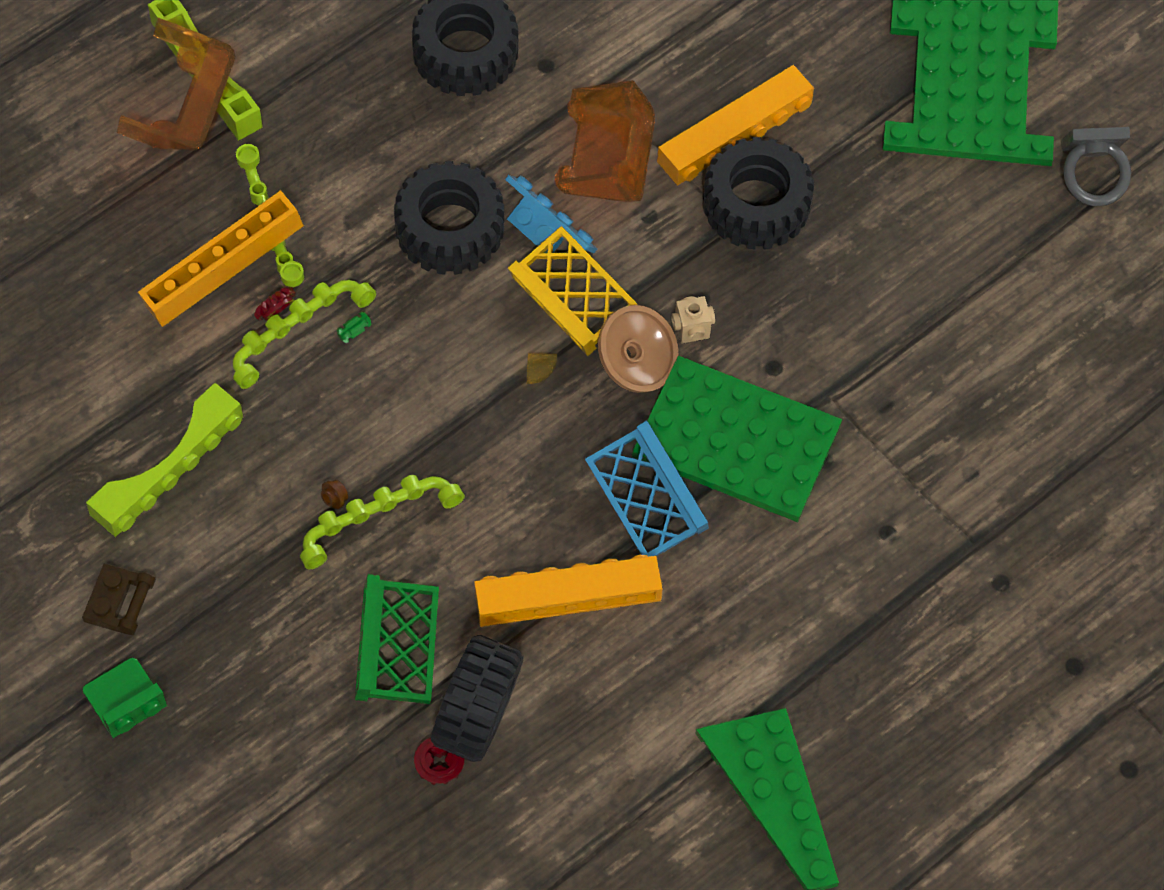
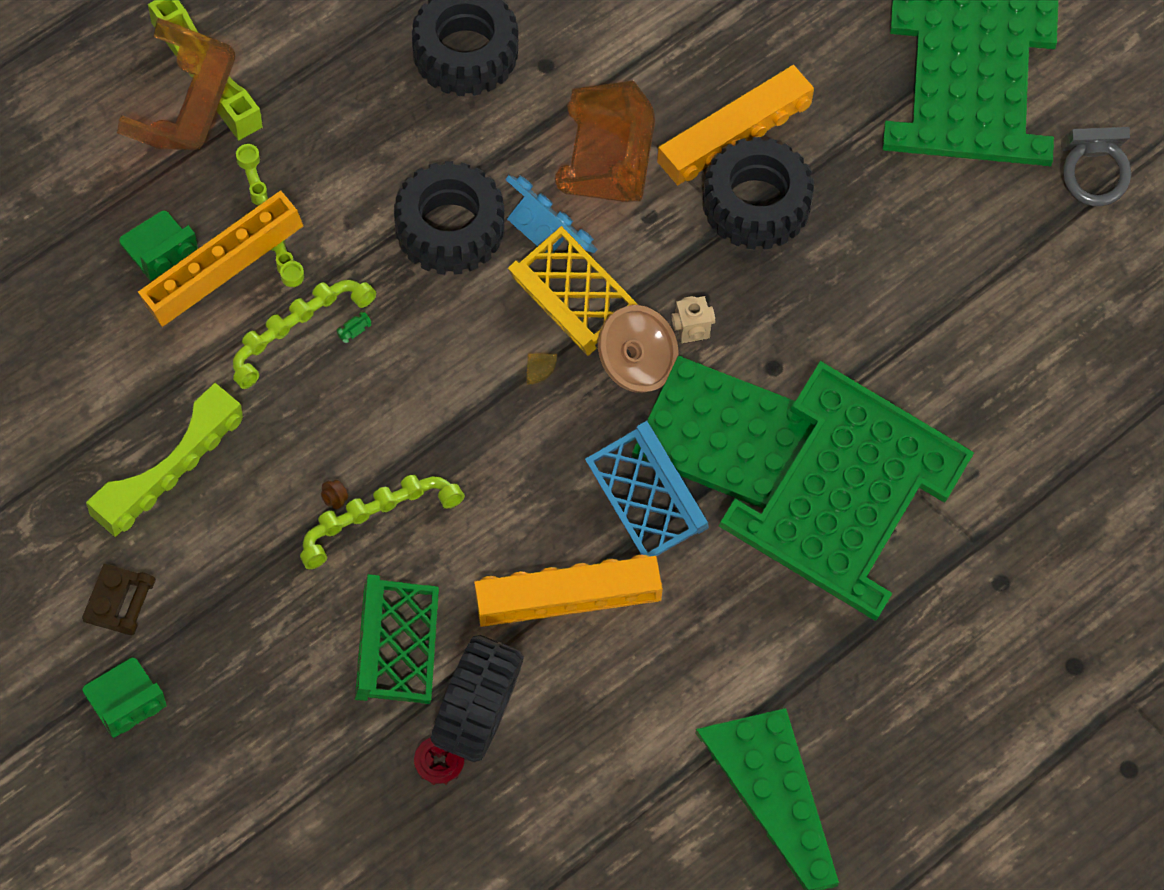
dark red gear [254,287,296,321] -> none
none -> green bracket [119,211,198,281]
none -> green piece [719,361,974,621]

